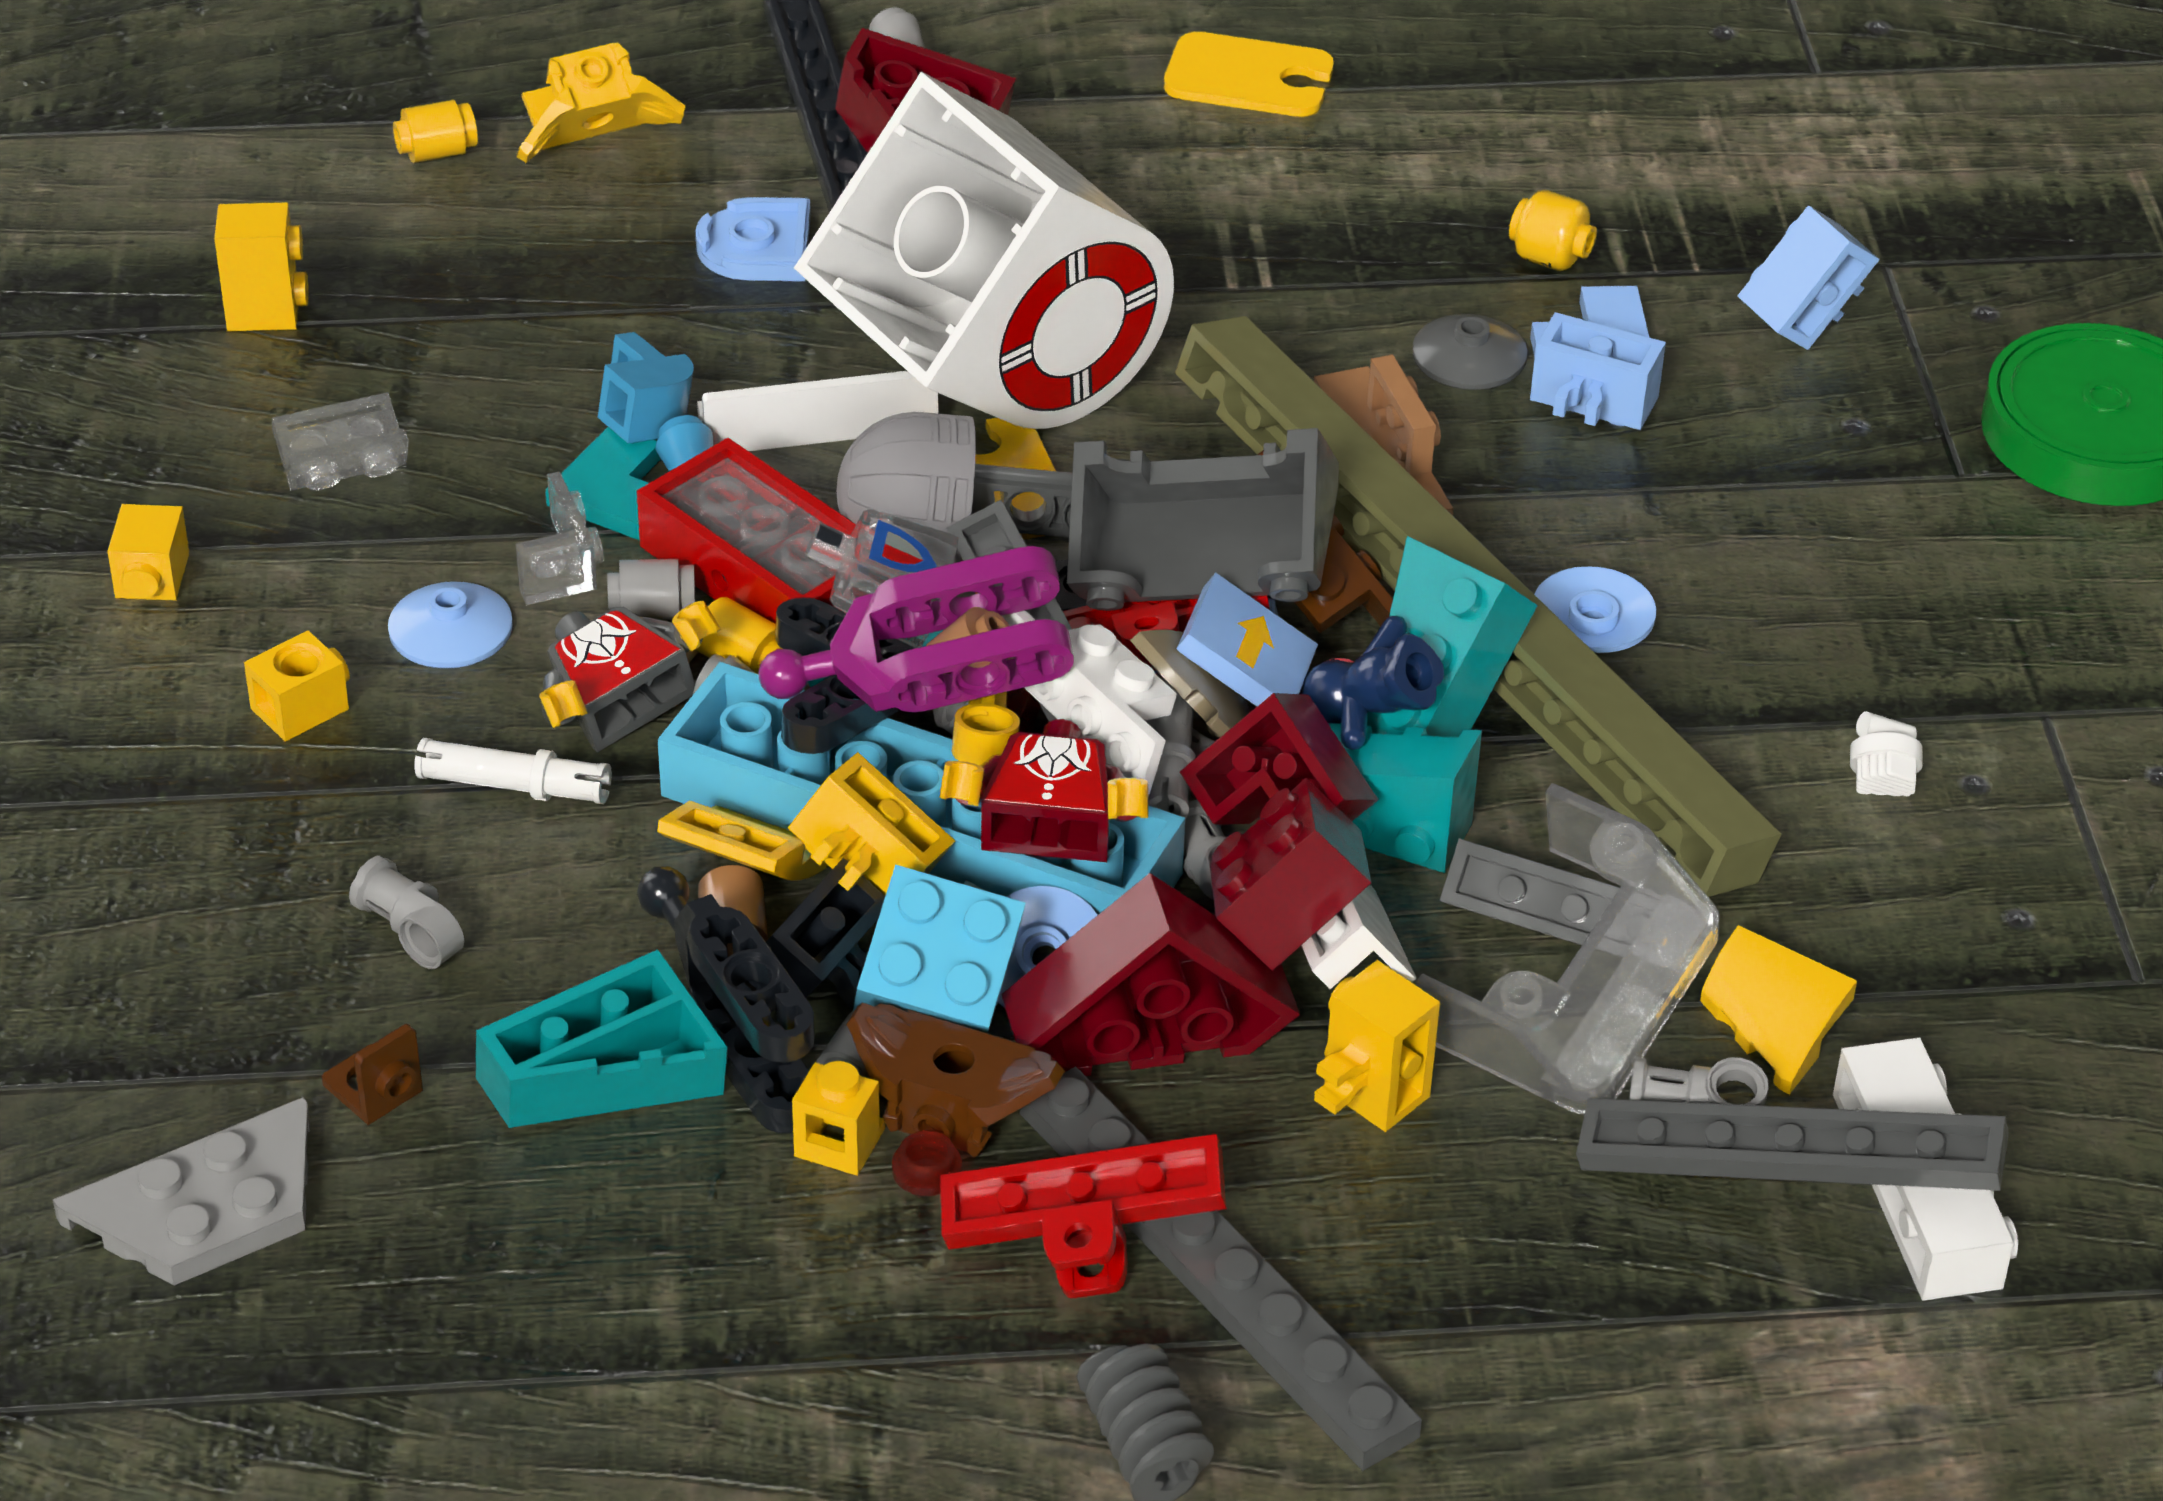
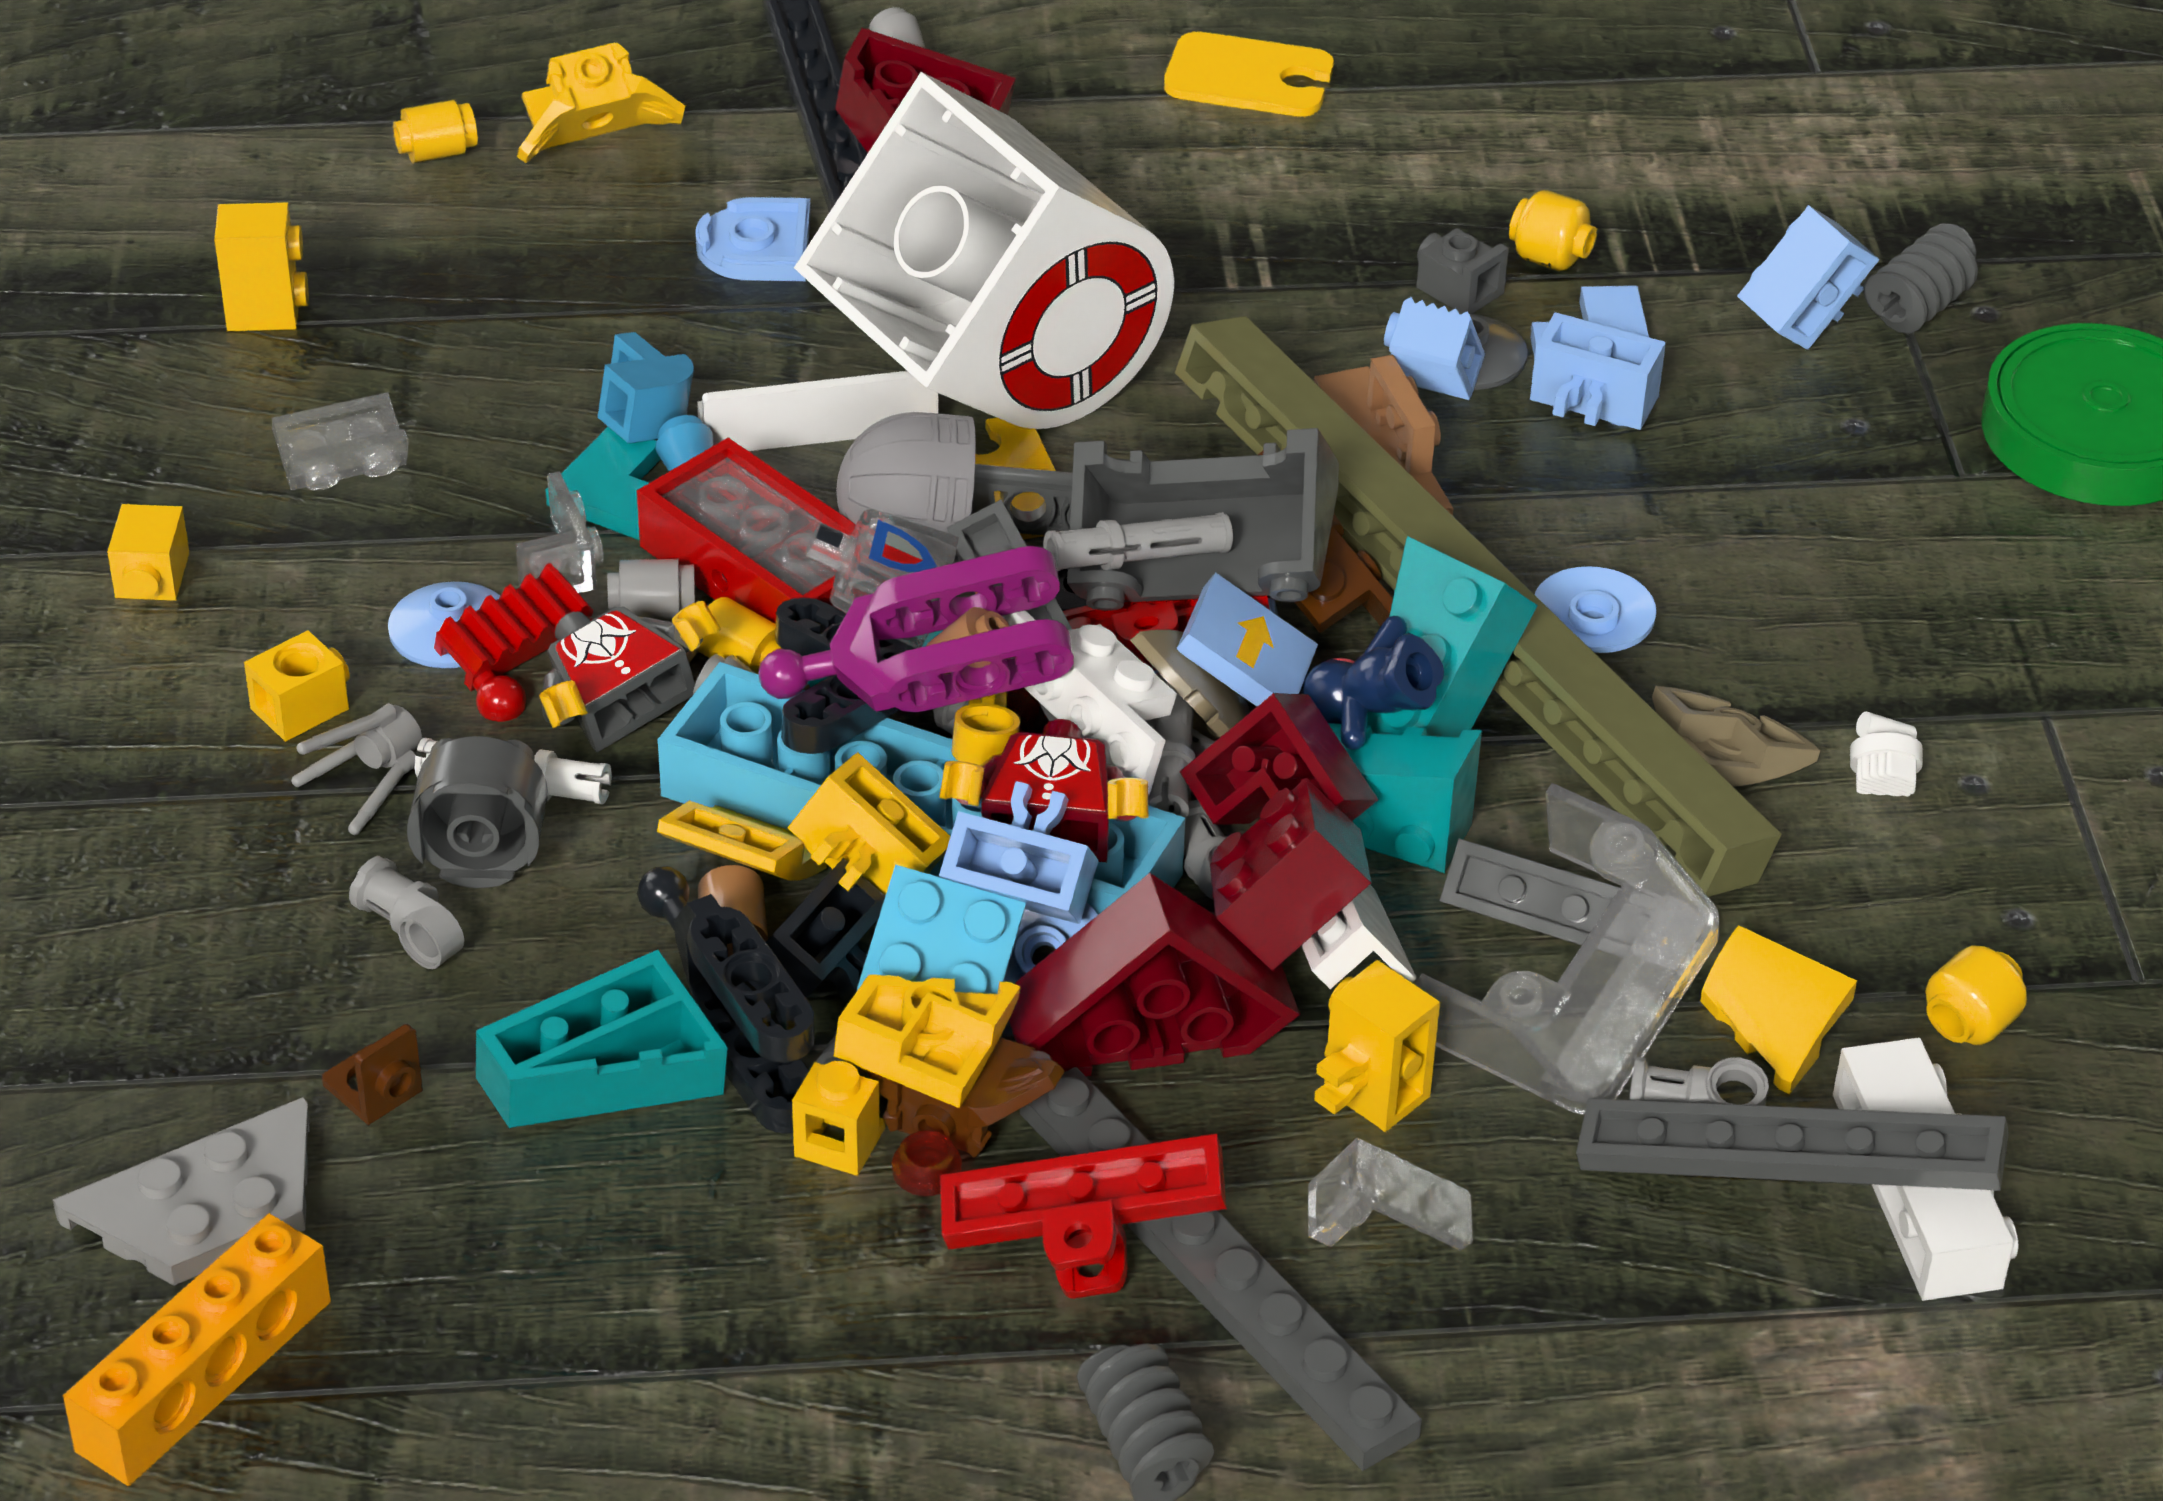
none -> light orange brick [63,1213,331,1487]
none -> light grey plant [291,703,422,835]
none -> dark grey brick [407,736,548,888]
none -> red gear [434,563,593,722]
none -> yellow slope [833,974,1021,1108]
none -> light blue brick [939,781,1099,924]
none -> light grey pin [1043,512,1233,571]
none -> clear bracket [1308,1138,1473,1250]
none -> light blue brick [1384,297,1485,400]
none -> dark grey brick [1416,228,1509,314]
none -> dark tan brick [1652,686,1821,787]
none -> dark grey piece [1863,223,1978,334]
none -> yellow head [1926,945,2027,1046]

